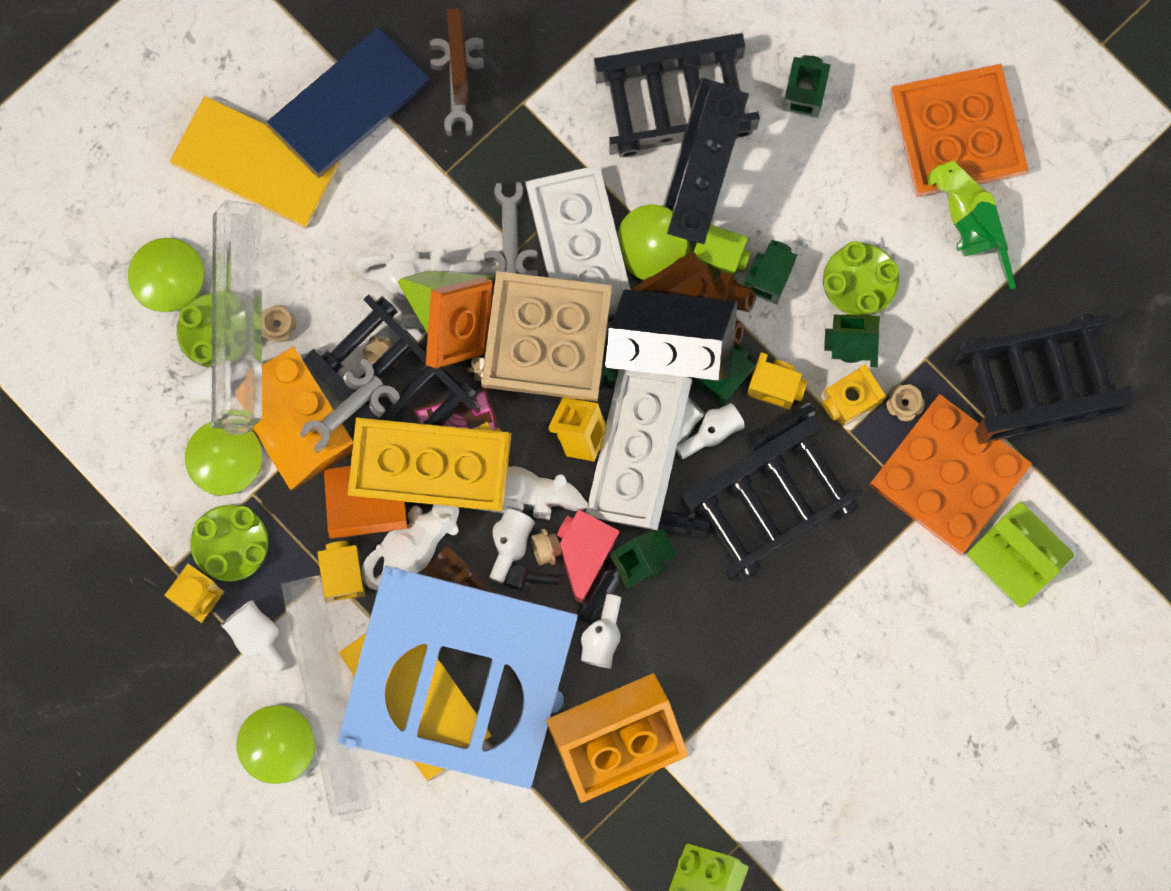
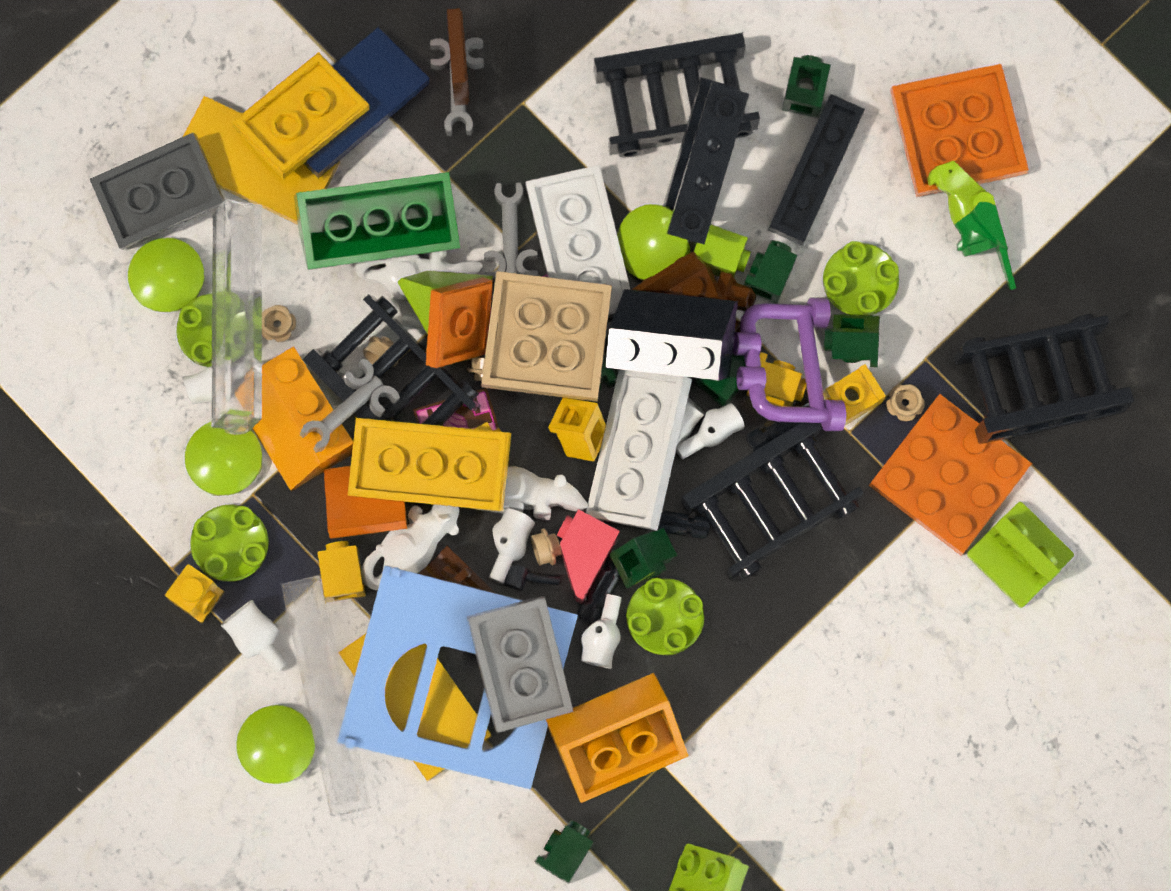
none -> dark grey plate [90,132,226,250]
none -> yellow tile [232,52,369,180]
none -> green slope [294,172,460,270]
none -> light grey plate [466,596,573,733]
none -> dark green brick [535,819,593,884]
none -> lime dish [626,578,704,655]
none -> medium lavender bar [733,297,846,431]
none -> black plate [768,94,865,246]

